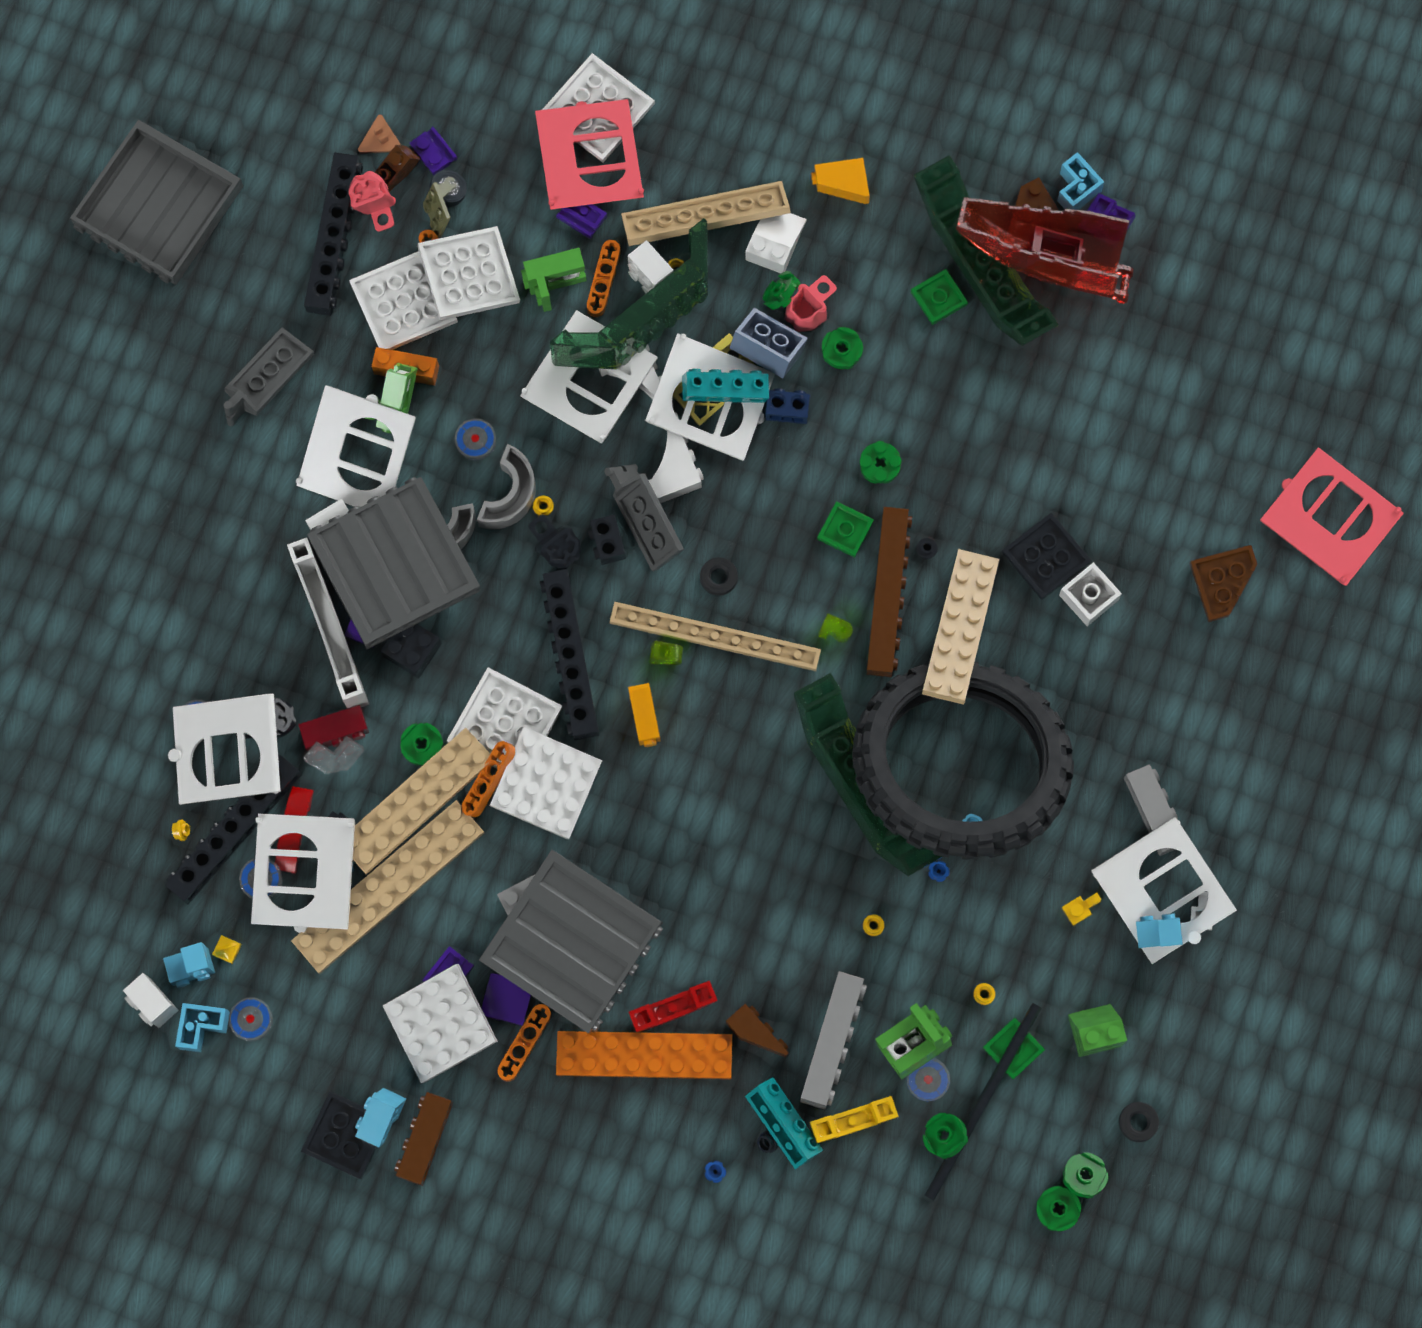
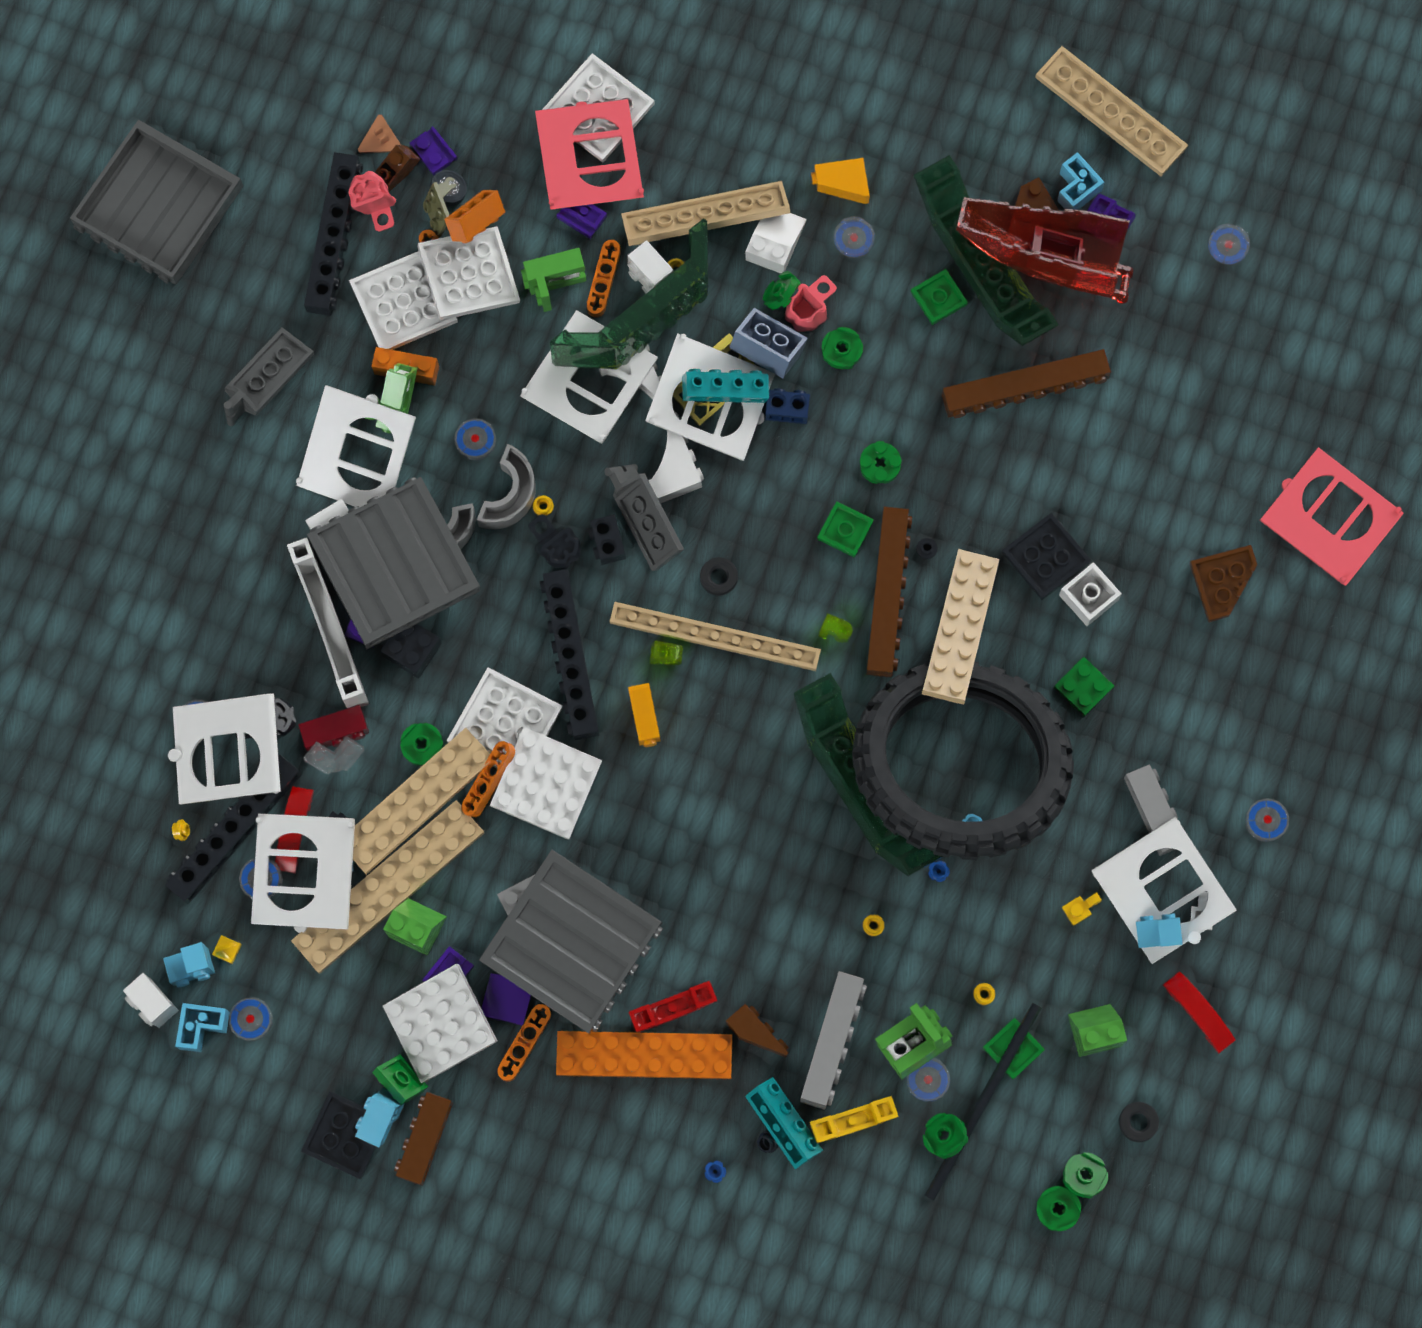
none -> green plate [372,1054,429,1105]
none -> bright green slope [383,898,447,956]
none -> orange brick [444,190,505,243]
none -> clear tile [834,217,875,258]
none -> reddish brown brick [942,349,1111,418]
none -> tan plate [1035,46,1188,177]
none -> green plate [1054,657,1114,717]
none -> red slope [1163,971,1236,1054]
none -> clear tile [1208,224,1250,265]
none -> tile [1246,798,1289,842]

